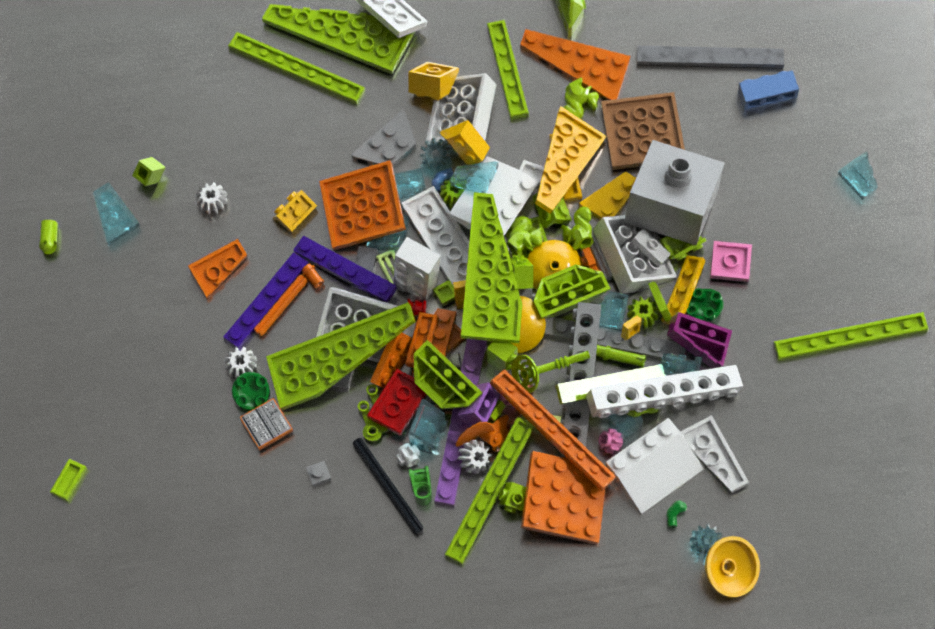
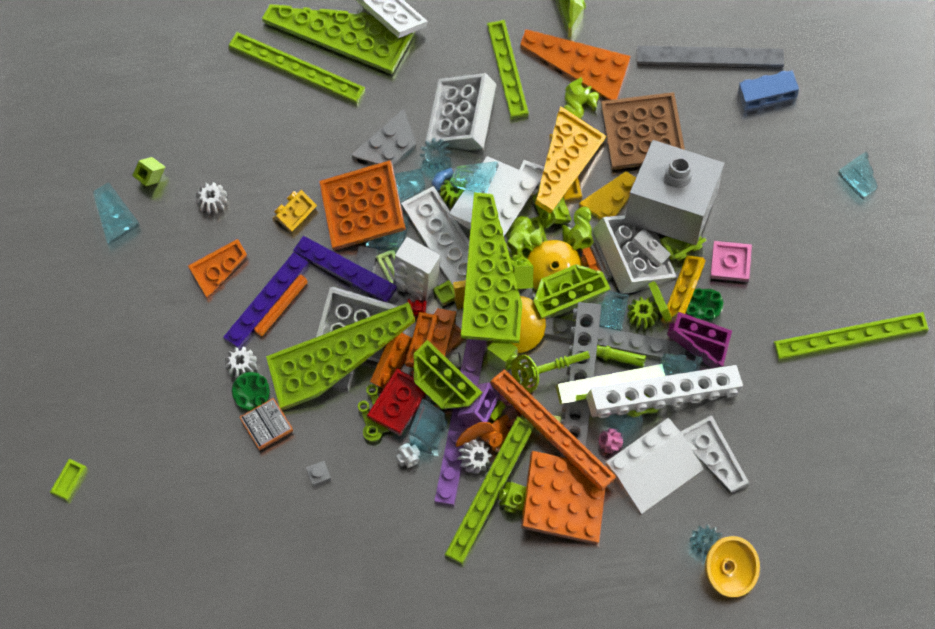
lime piece [39,220,58,254] -> none
orange pin [302,264,324,288] -> none
black axle [353,438,424,535] -> none
yellow slope [408,62,459,100] -> none
bright green piece [408,466,432,506] -> none
yellow slope [440,120,490,167] -> none
yellow tile [621,315,642,341] -> none
green arm [667,500,687,529] -> none

